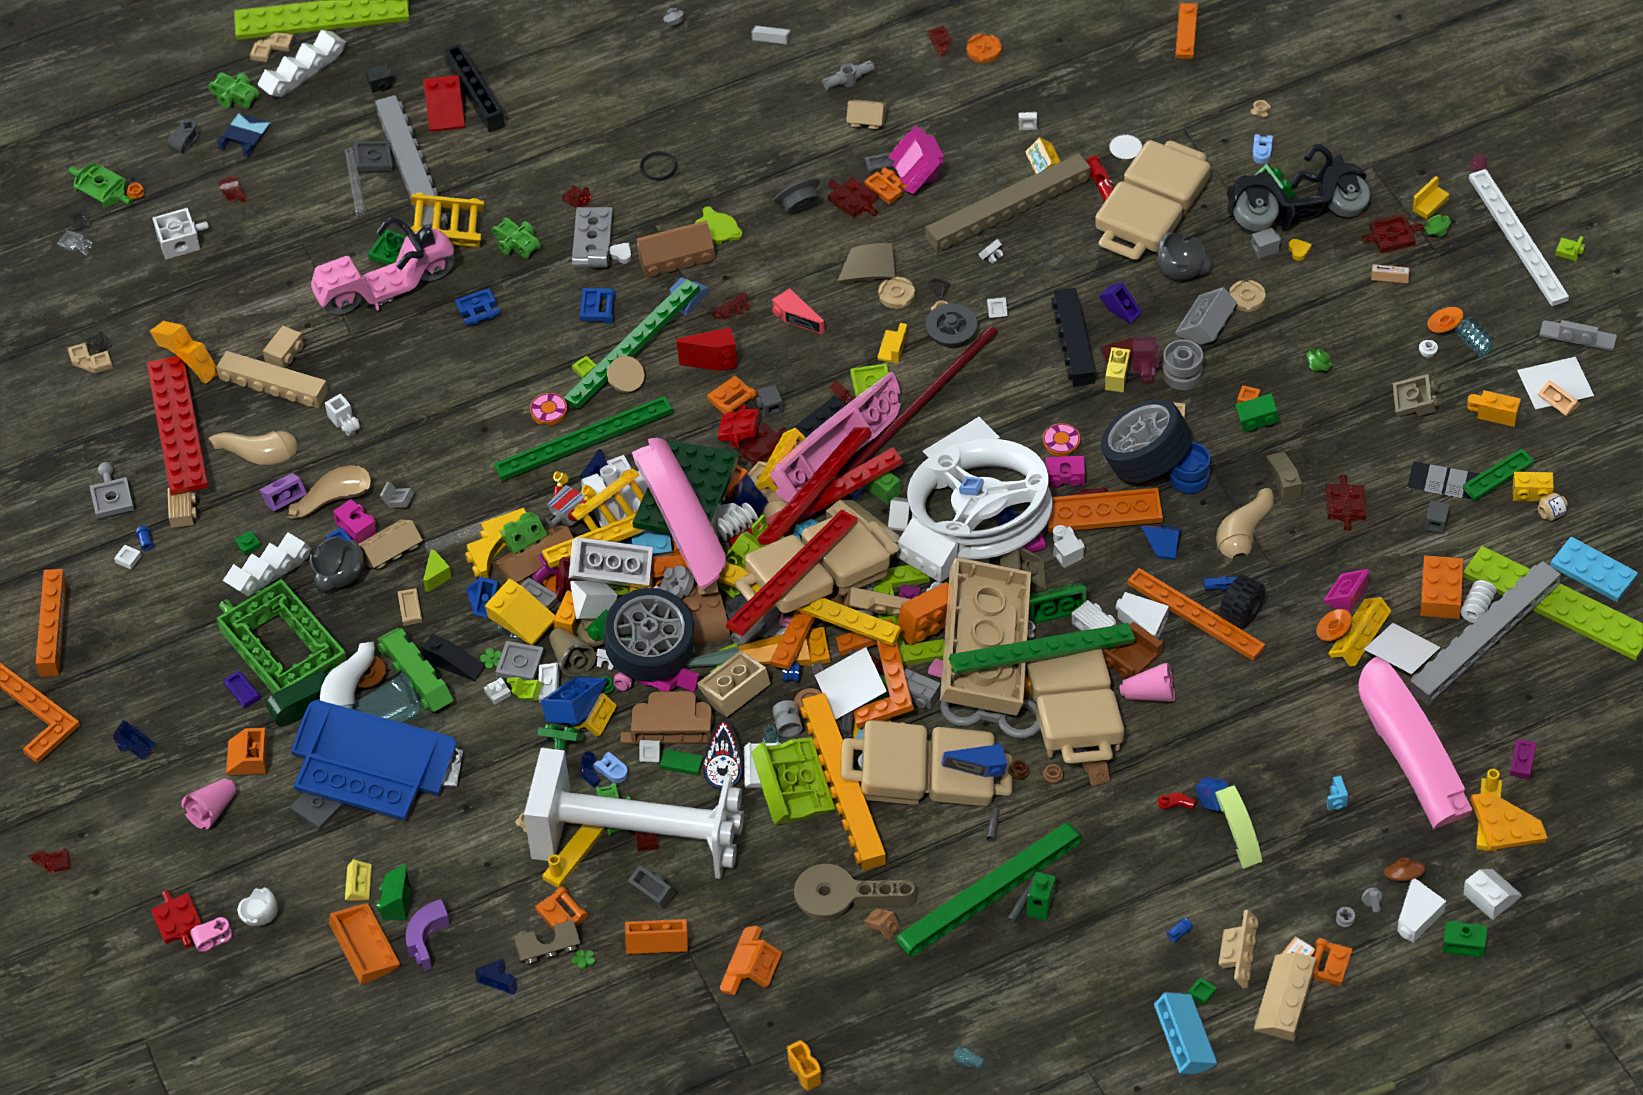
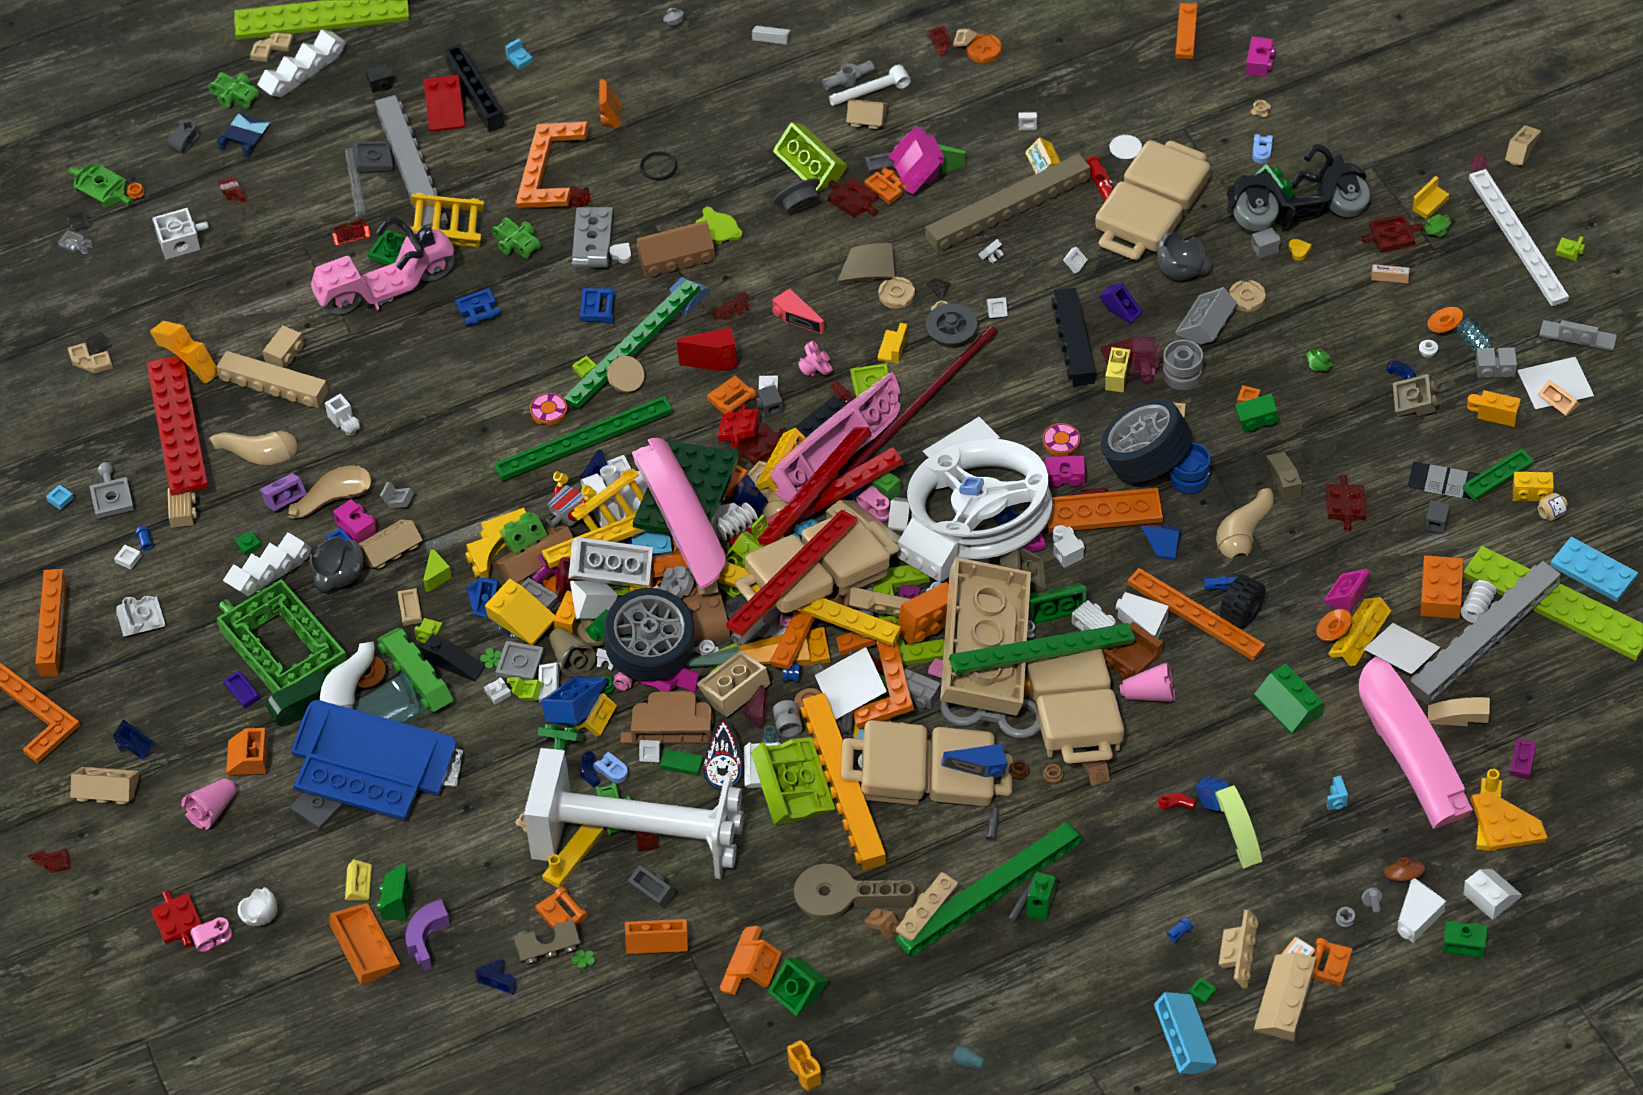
none -> medium azure plate [46,485,74,510]
none -> tan slope [71,767,140,804]
none -> white slope [116,596,165,637]
none -> clear red slope [330,219,370,245]
none -> lime bracket [414,618,443,644]
none -> medium azure bracket [505,39,533,70]
none -> orange plate [516,122,589,208]
none -> orange slope [599,79,622,128]
none -> white plate [695,640,719,656]
none -> clear pink slope [741,685,765,729]
none -> white plate [759,376,778,390]
none -> green slope [767,957,828,1016]
none -> lime slope [773,122,848,193]
none -> bright pink plate [798,340,833,376]
none -> white piece [829,65,911,106]
none -> bright pink piece [856,486,890,521]
none -> tan bracket [896,872,958,942]
none -> bright green slope [938,144,966,174]
none -> tan slope [953,29,977,47]
none -> white plate [1063,247,1087,273]
none -> dark pink brick [1246,37,1276,77]
none -> green slope [1254,663,1324,735]
none -> clear blue arm [1386,360,1417,380]
none -> tan slope [1428,697,1490,726]
none -> light grey piece [1476,348,1517,378]
none -> tan slope [1505,125,1541,166]

